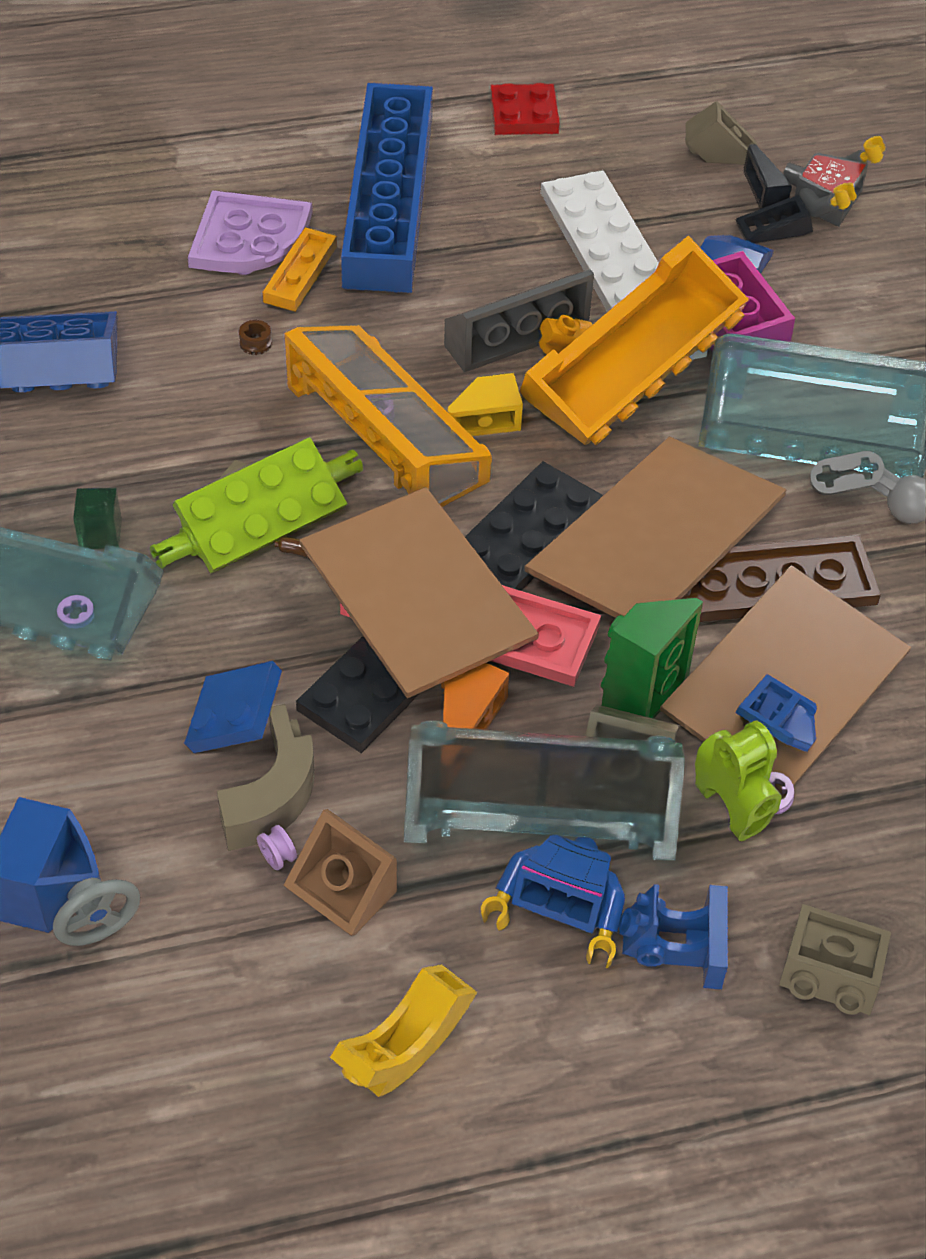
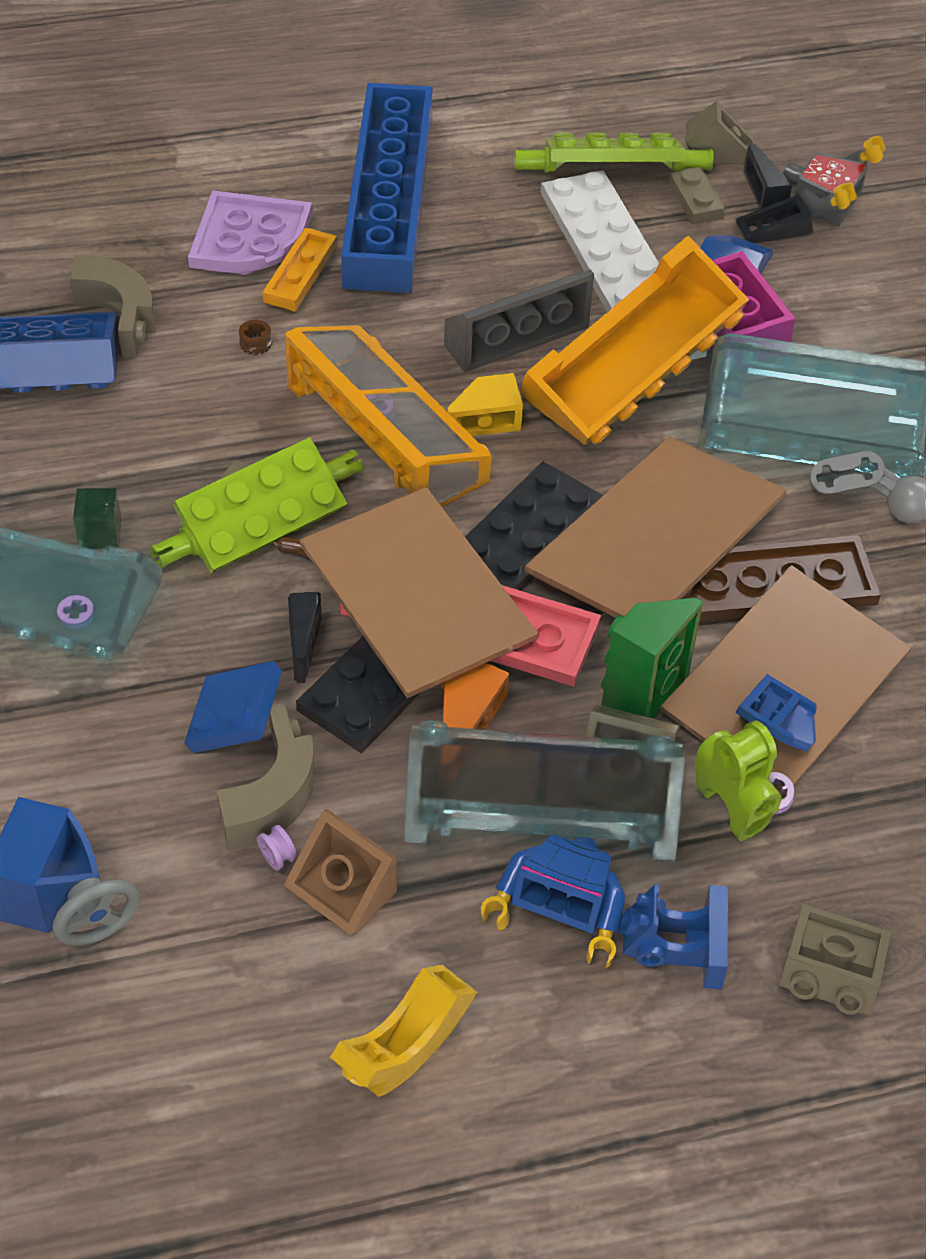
red plate [490,83,560,135] -> none
light orange plate [539,315,593,354] -> none
none -> dark tan arch [70,255,156,358]
none -> black slope [288,592,322,683]
none -> lime plate [514,132,714,173]
none -> dark tan plate [668,167,725,224]

